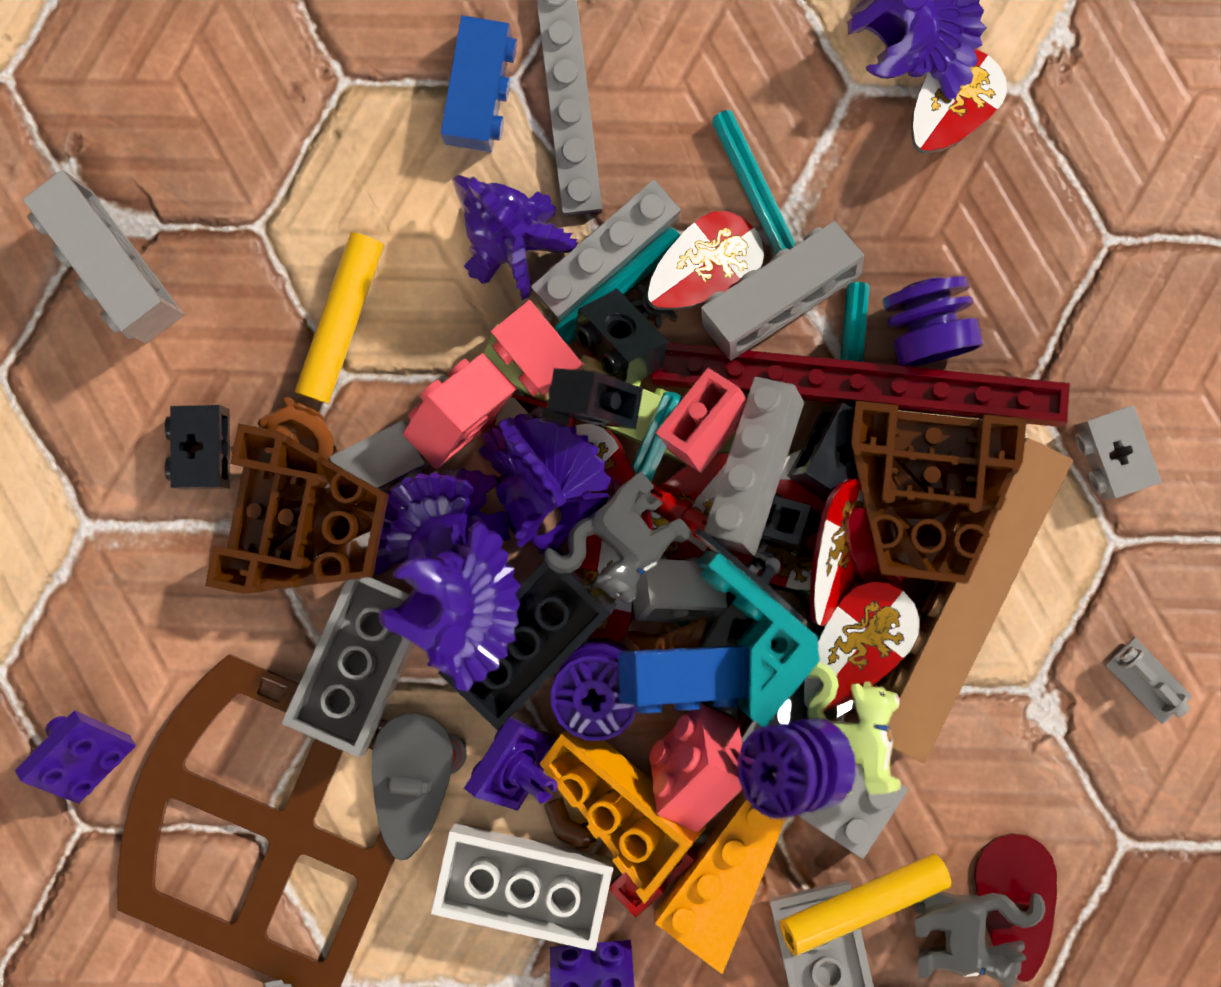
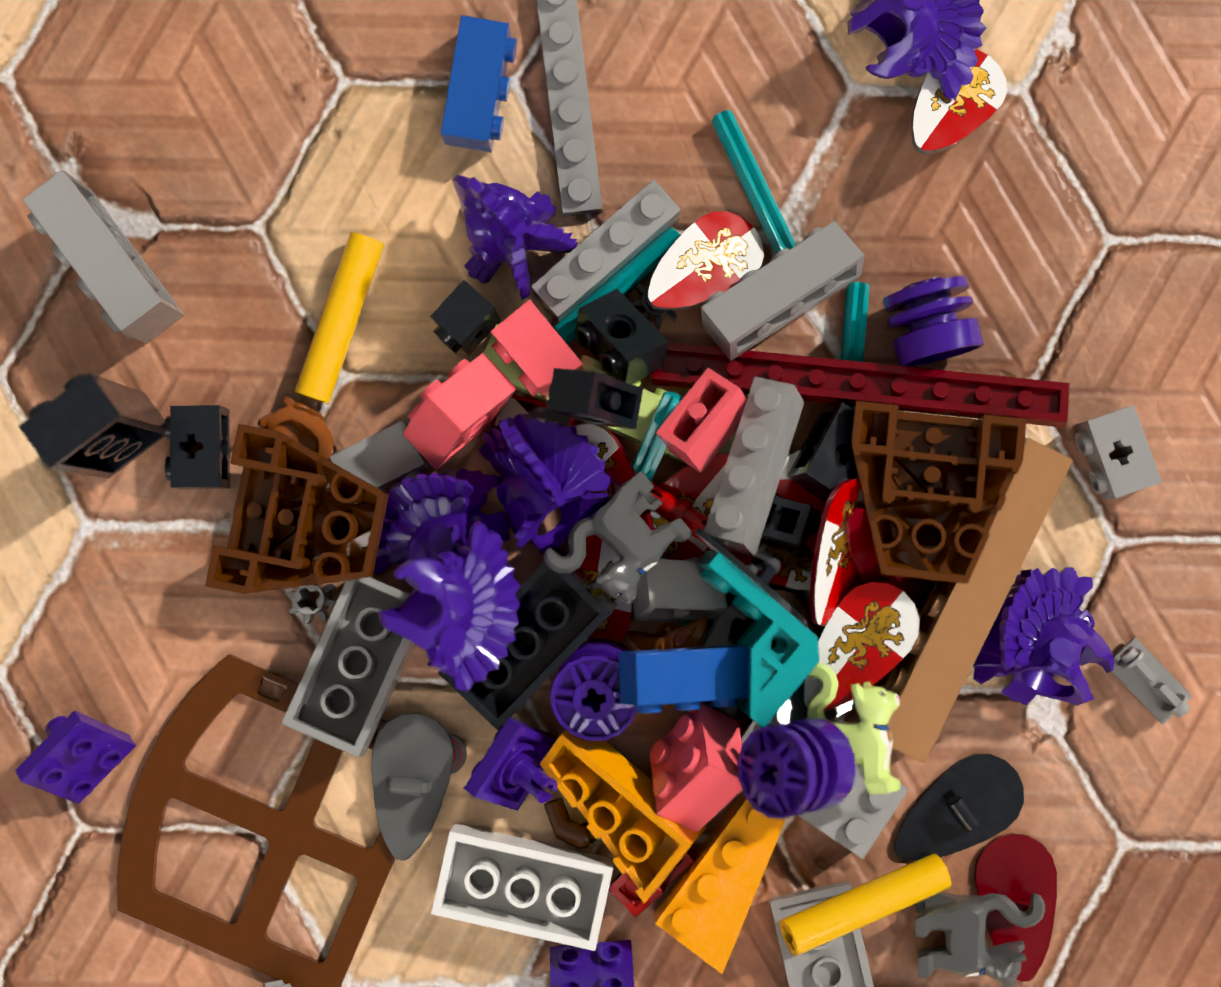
none -> black brick [18,373,166,479]
none -> light grey gear [286,584,337,624]
none -> black brick [430,280,501,355]
none -> black shield [894,754,1024,860]
none -> dark purple piece [973,567,1114,706]

